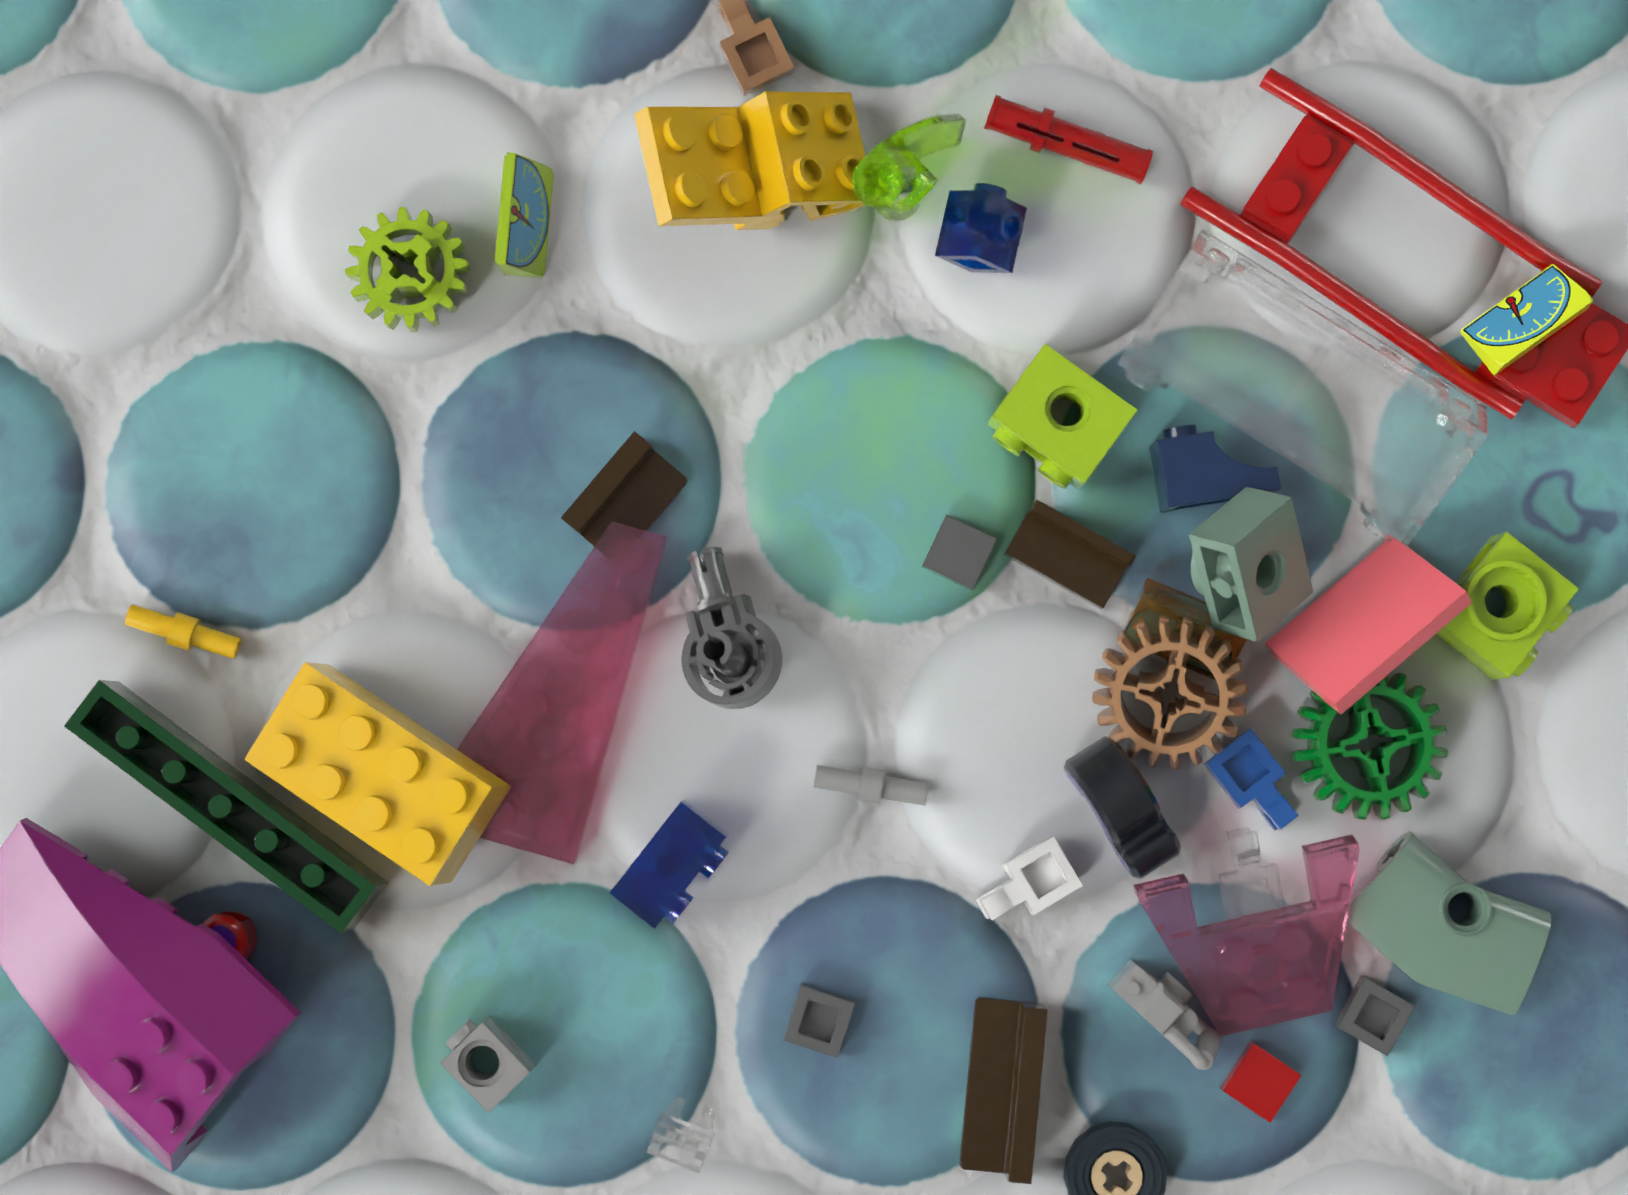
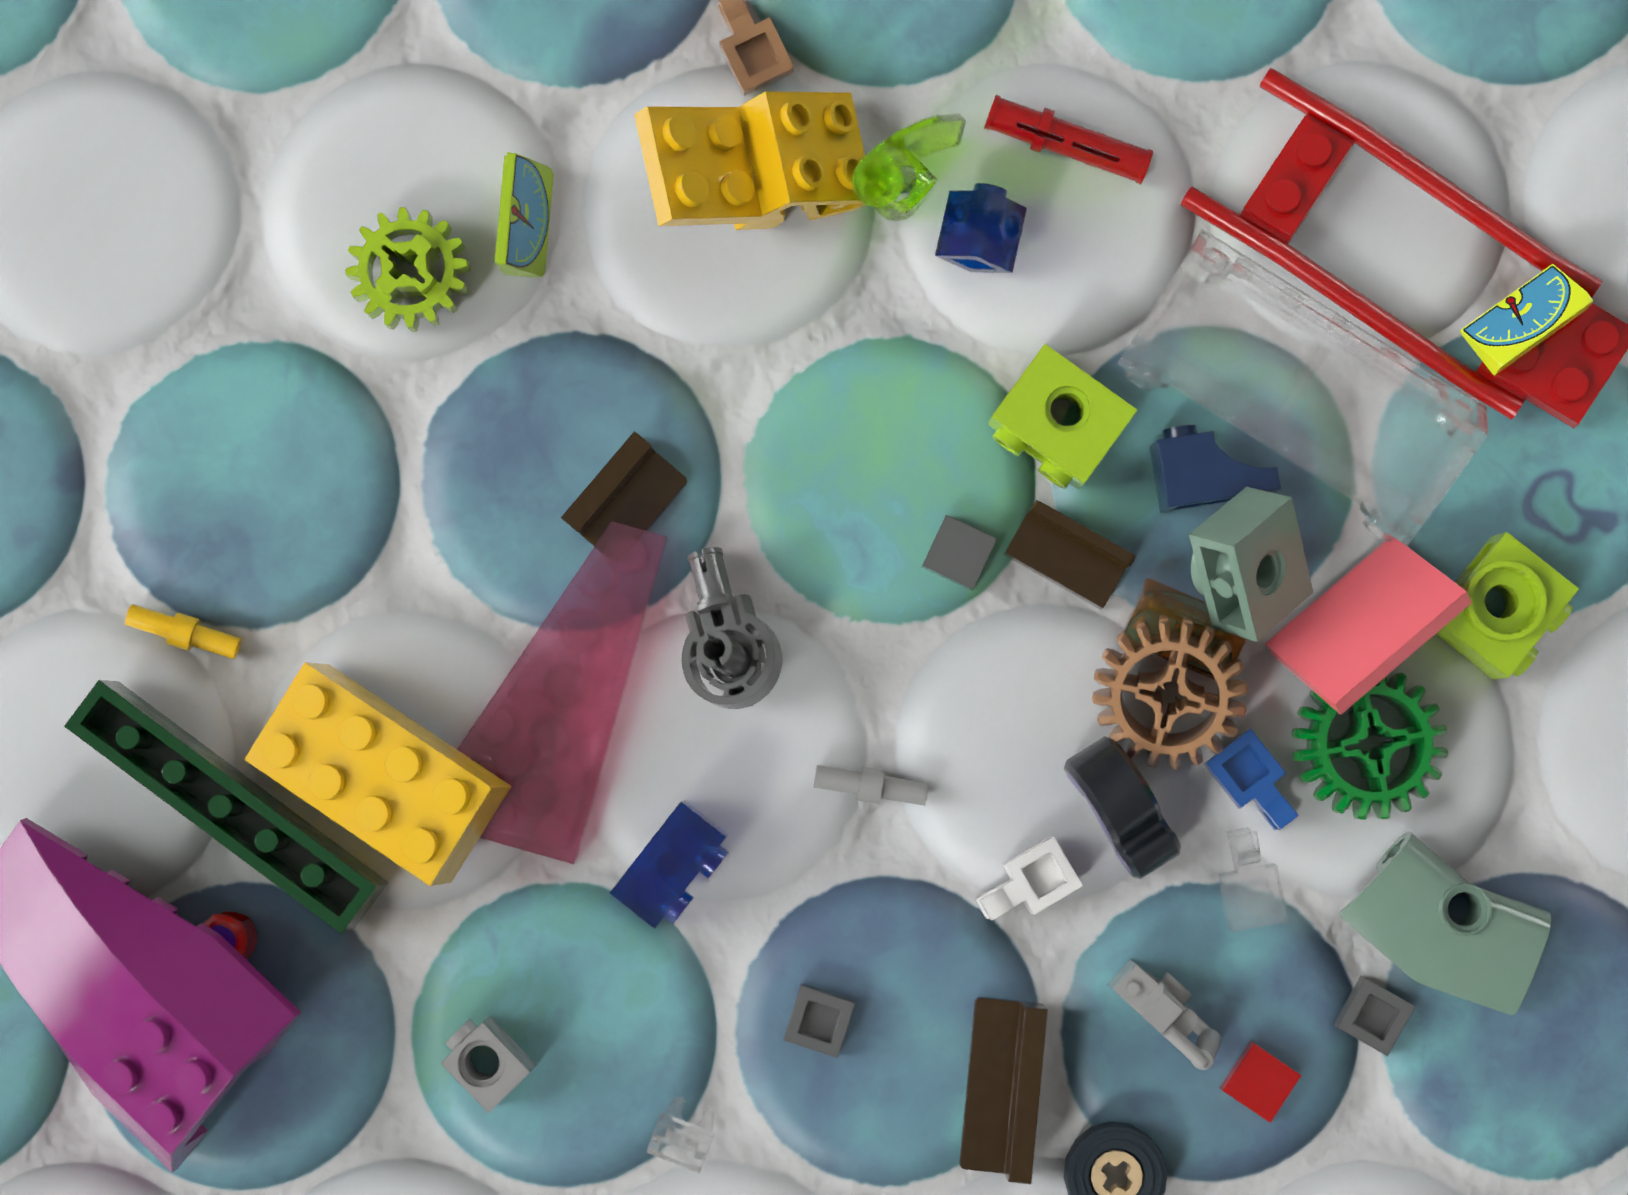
clear pink wing [1133,834,1360,1036] -> none

